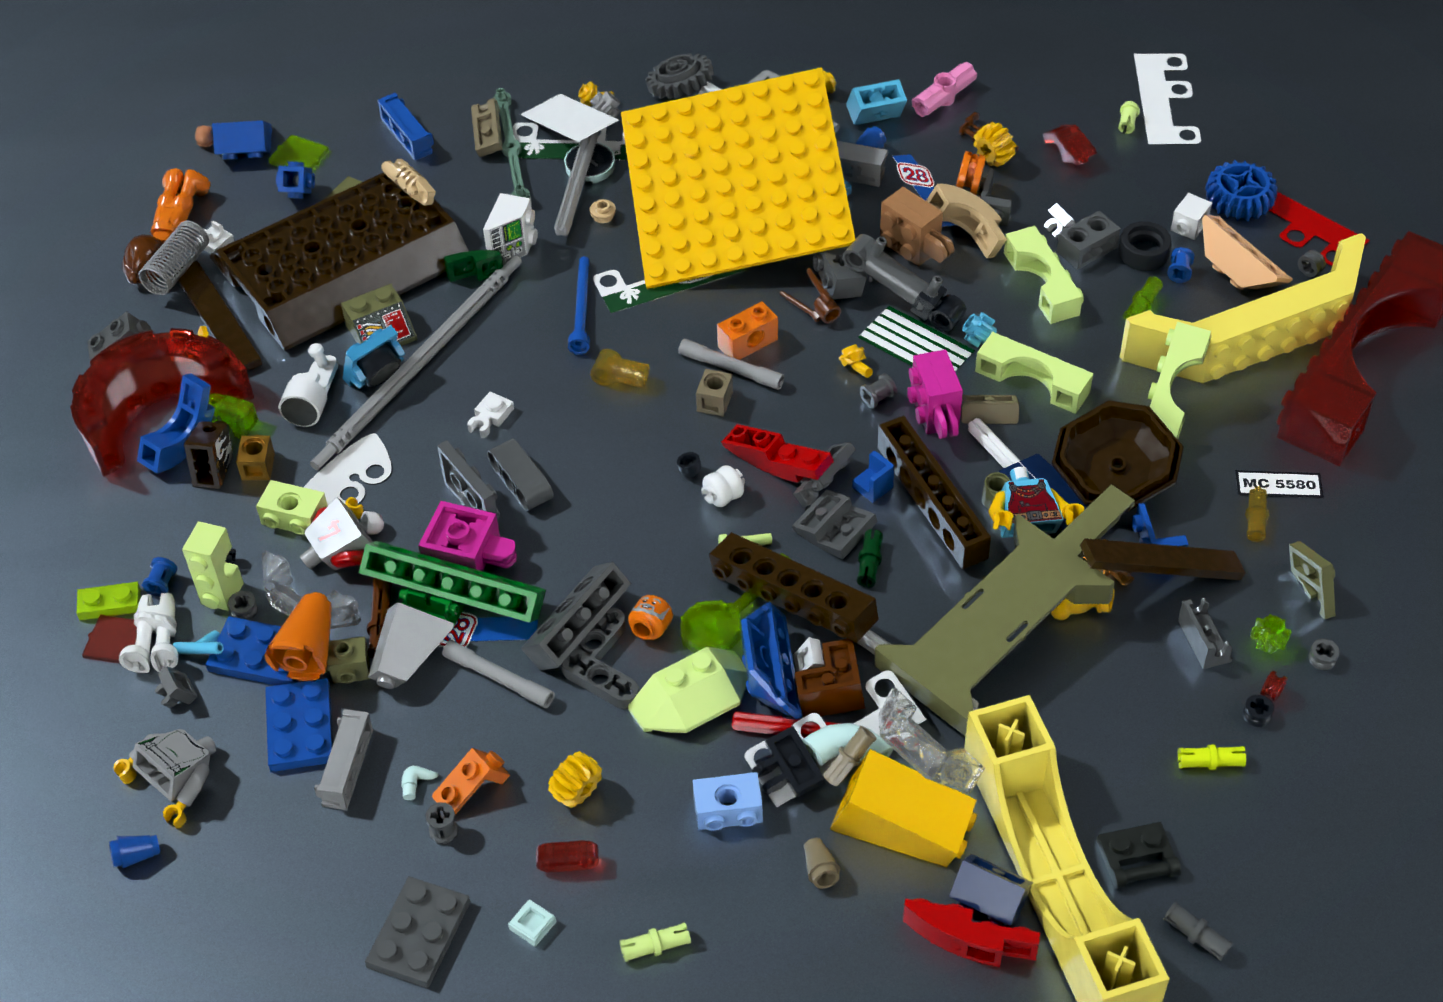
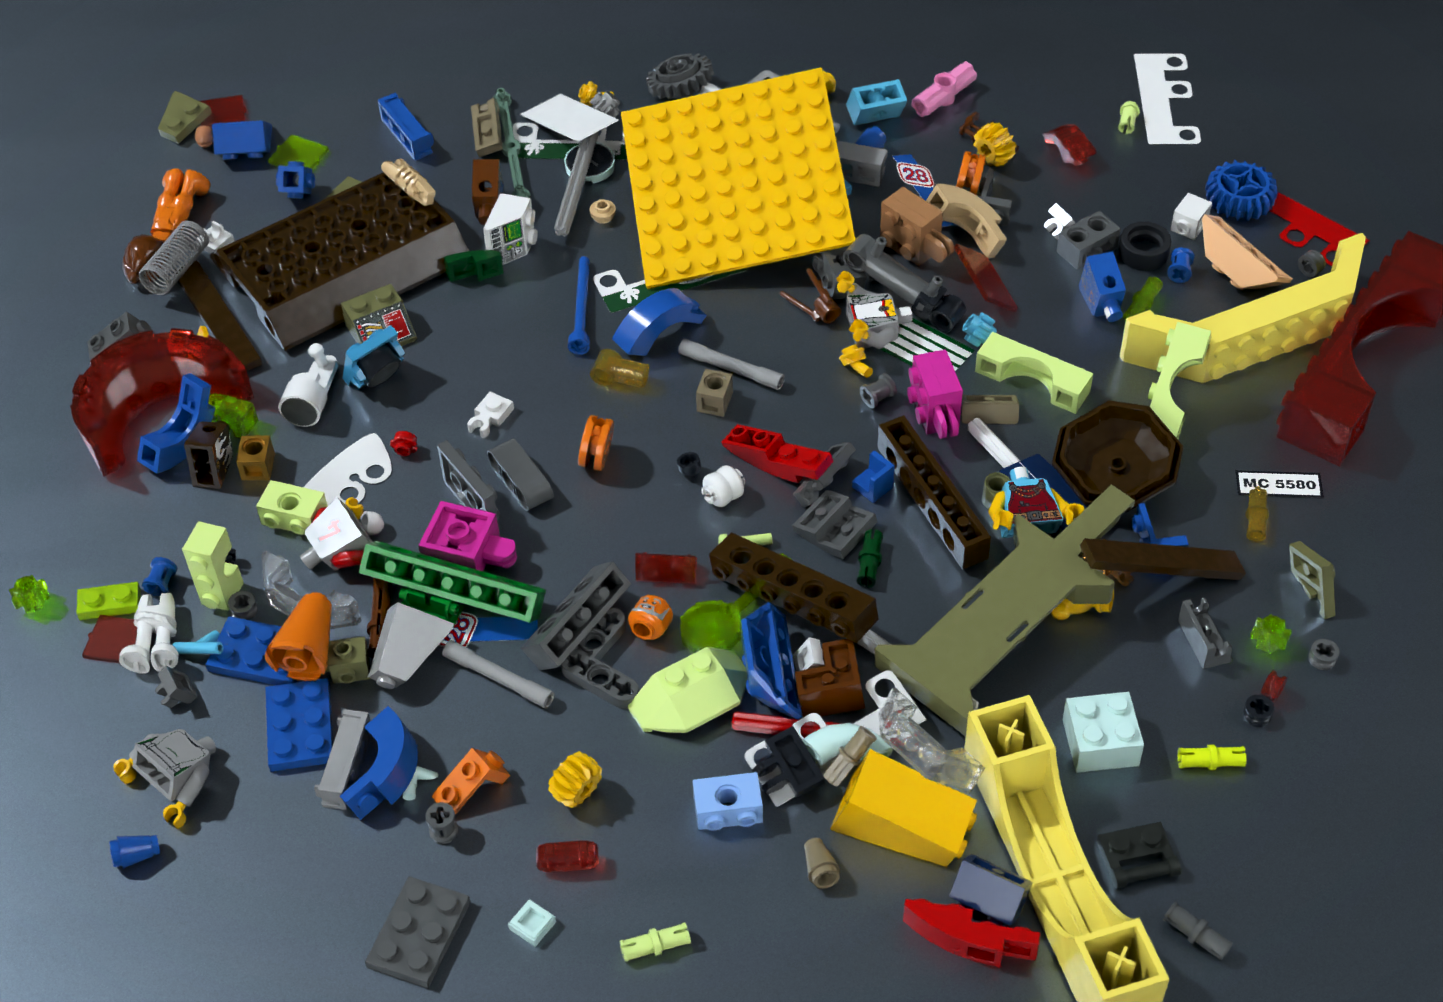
light grey axle [310,255,522,470] -> none
orange brick [717,301,778,360] -> none
yellowish green arch [1004,226,1084,324] -> none
none -> clear neon green gear [9,575,50,613]
none -> olive wing [158,91,212,144]
none -> clear red piece [200,95,247,128]
none -> blue arch [340,706,418,820]
none -> red plate [390,431,418,456]
none -> reddish brown torso [472,159,505,225]
none -> orange head [578,415,614,471]
none -> blue arch [612,288,706,356]
none -> clear red hinge [635,552,697,584]
none -> torso [837,271,912,349]
none -> clear red piece [954,244,1018,312]
none -> light aqua brick [1062,692,1144,773]
none -> blue torso [1079,251,1126,322]

